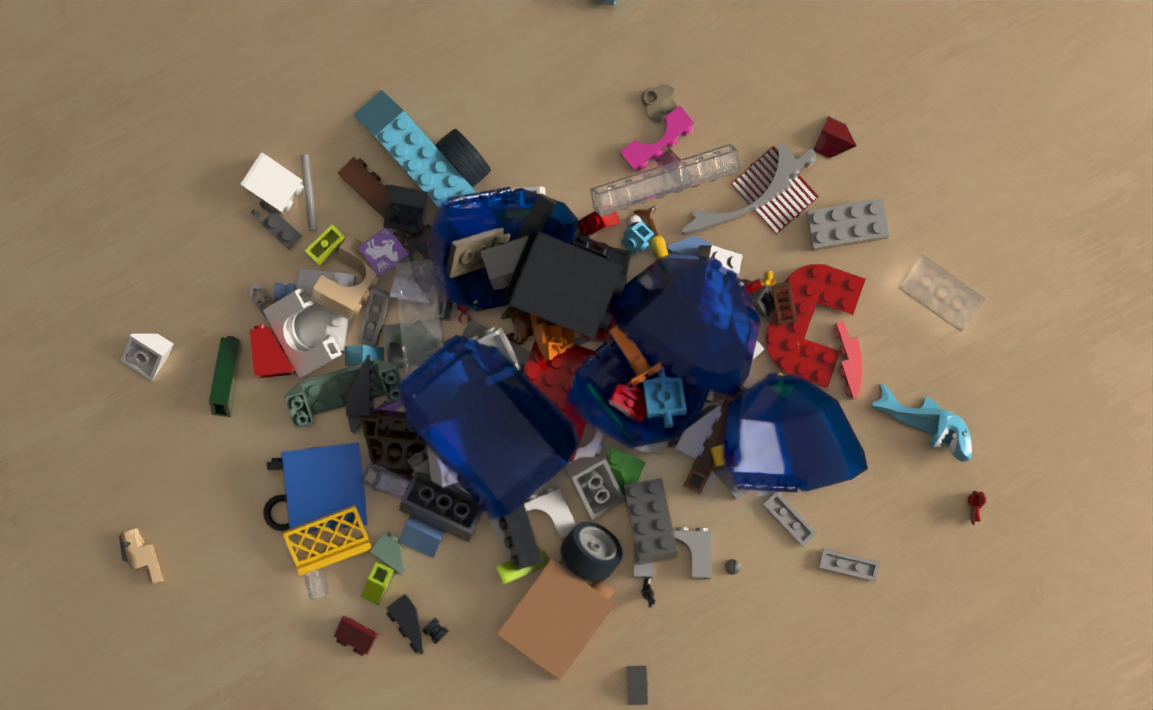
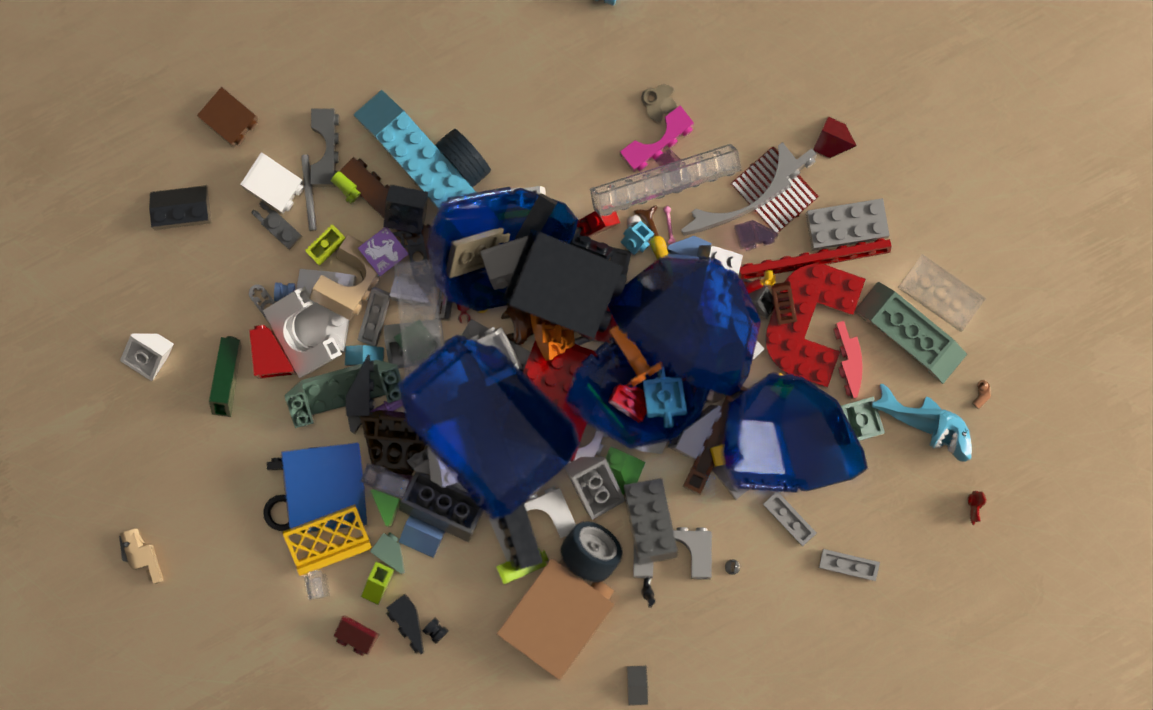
none -> black slope [149,185,211,230]
none -> reddish brown brick [197,87,258,147]
none -> dark grey arch [311,109,339,187]
none -> lime plant [331,171,361,204]
none -> bright green slope [370,489,401,527]
none -> bright pink hinge [663,206,676,245]
none -> clear purple slope [734,220,778,251]
none -> red plate [739,238,892,280]
none -> sand green plate [833,396,885,445]
none -> sand green slope [854,281,967,384]
none -> nougat arm [972,380,991,409]

